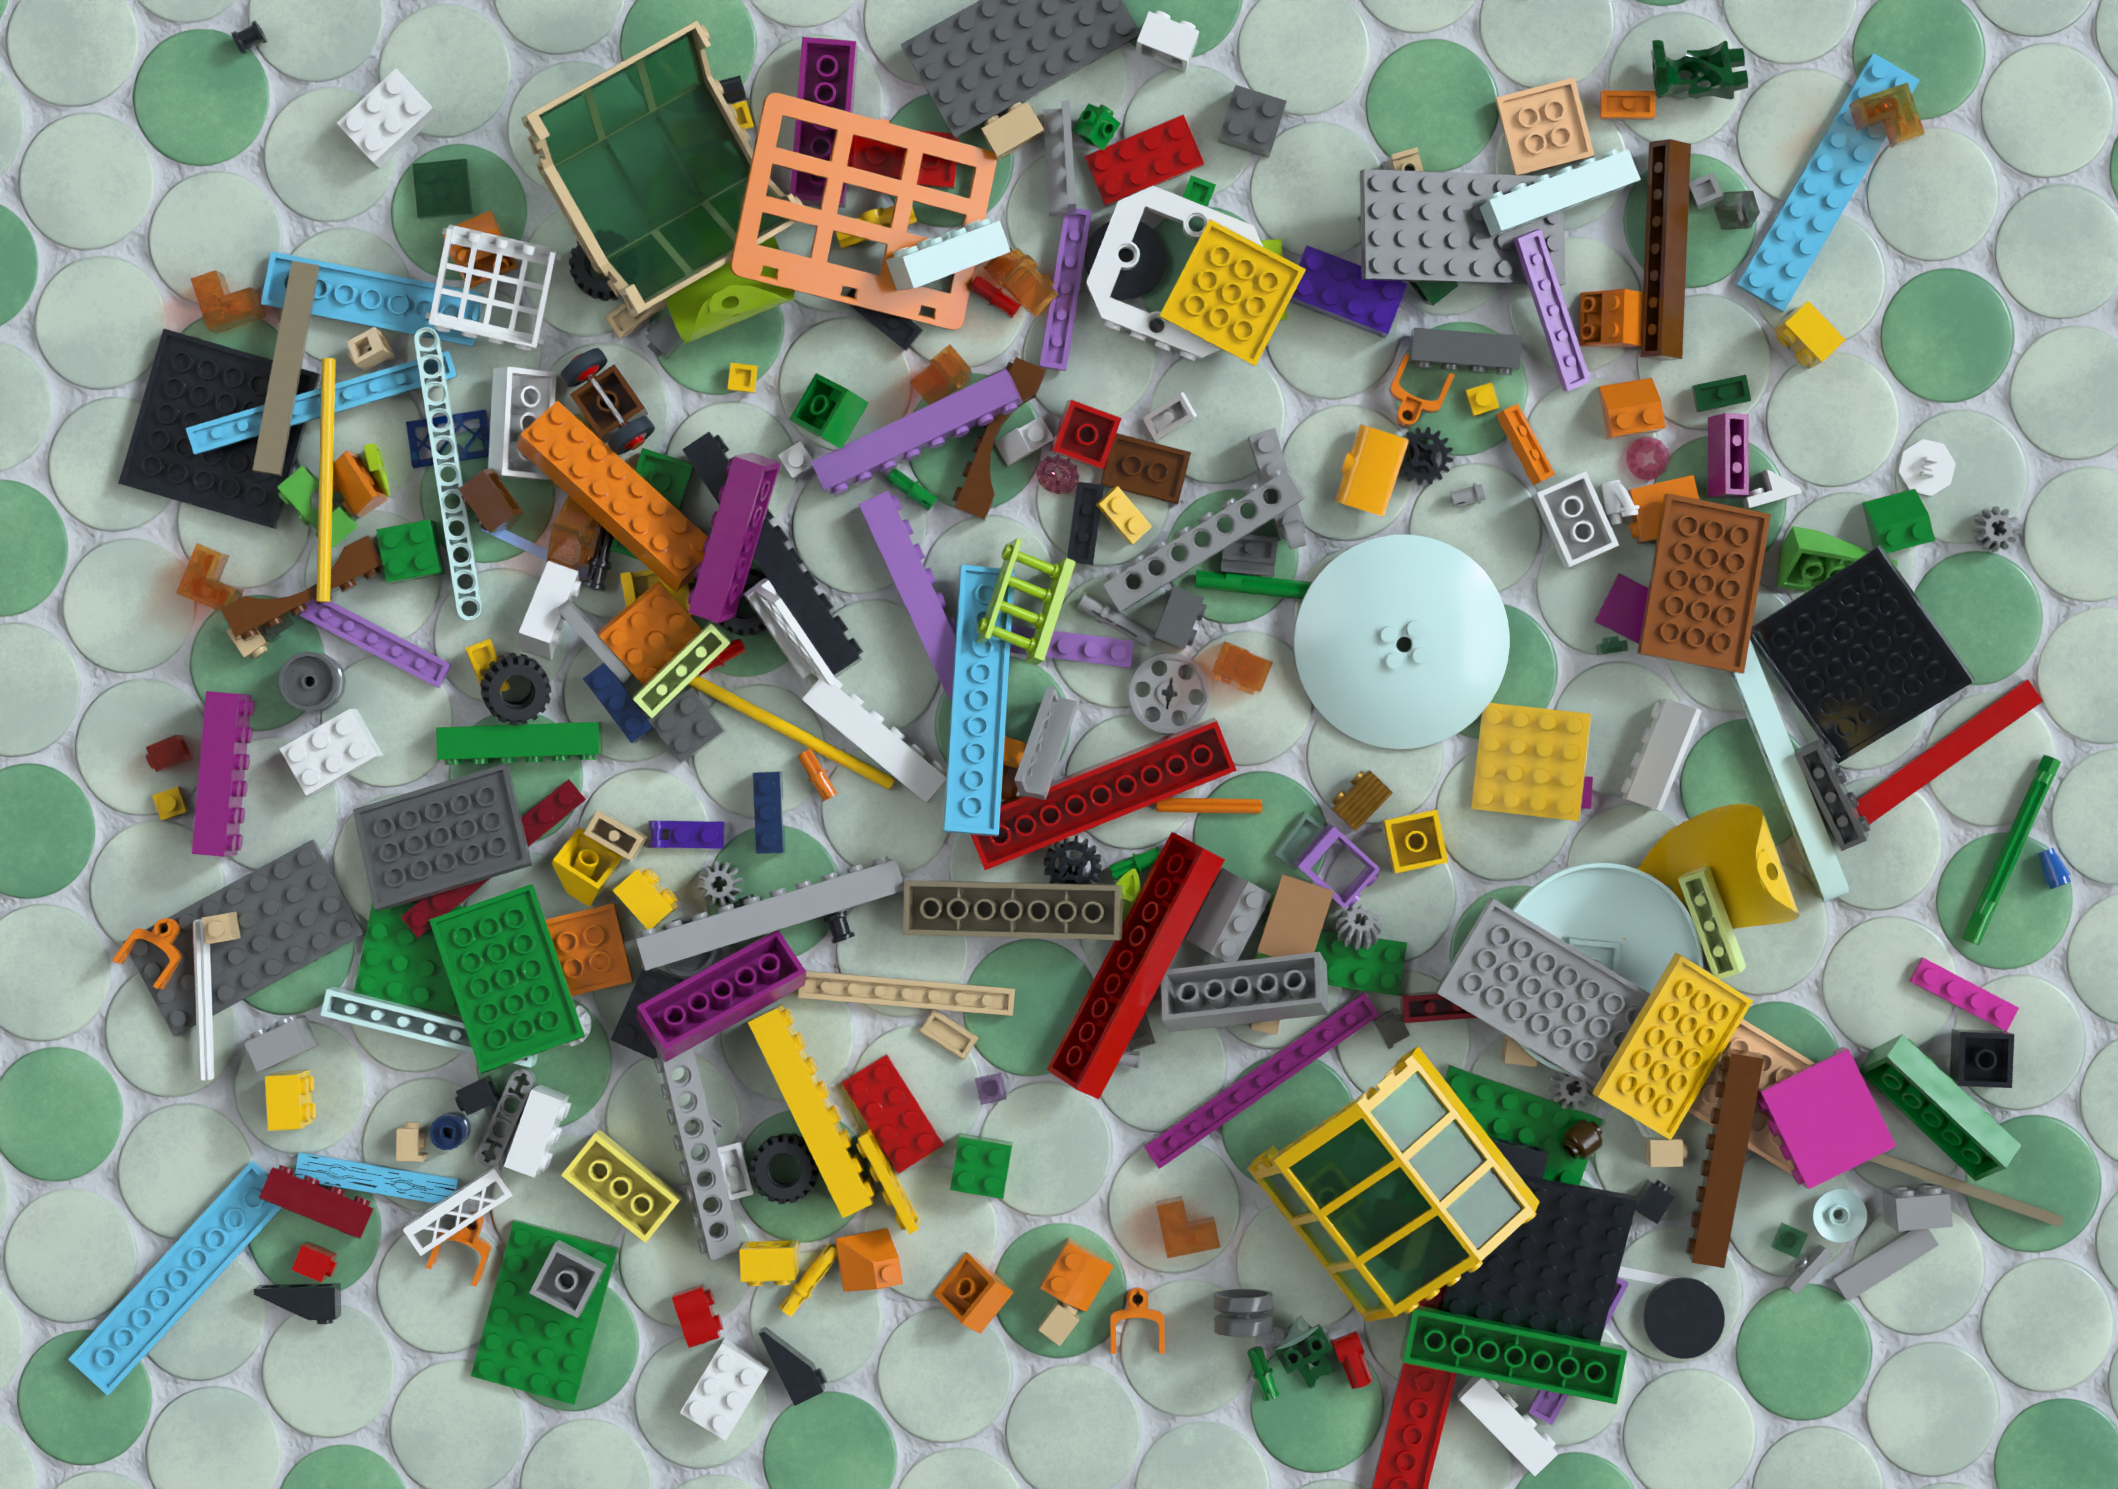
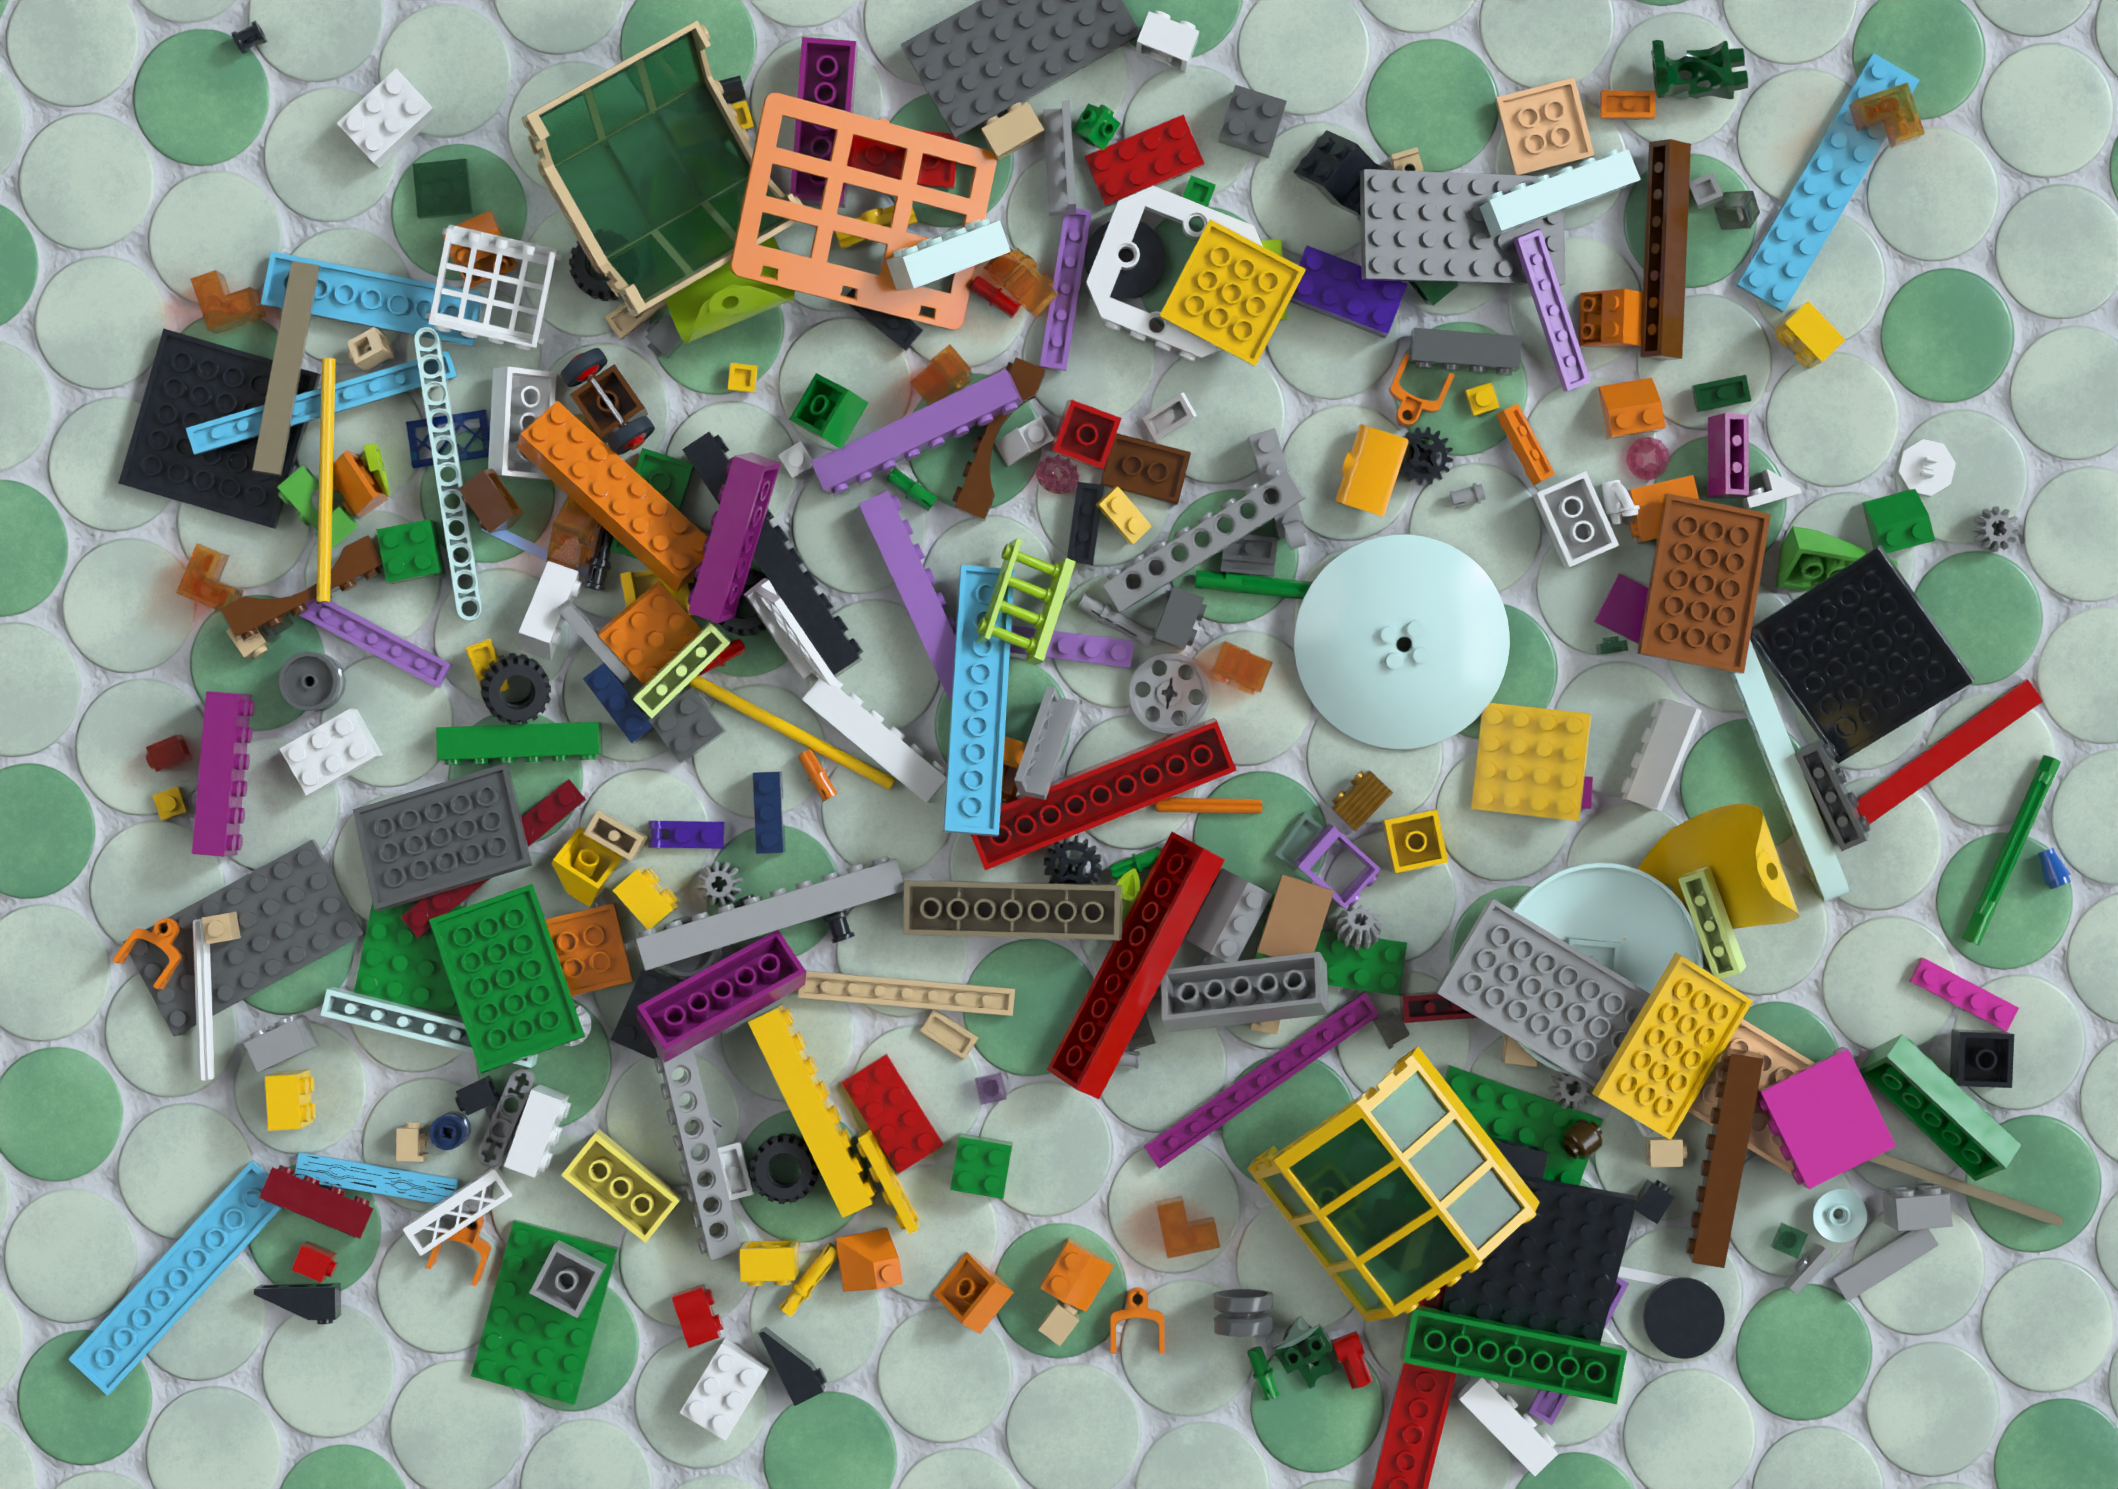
none -> black bracket [1294,130,1390,218]

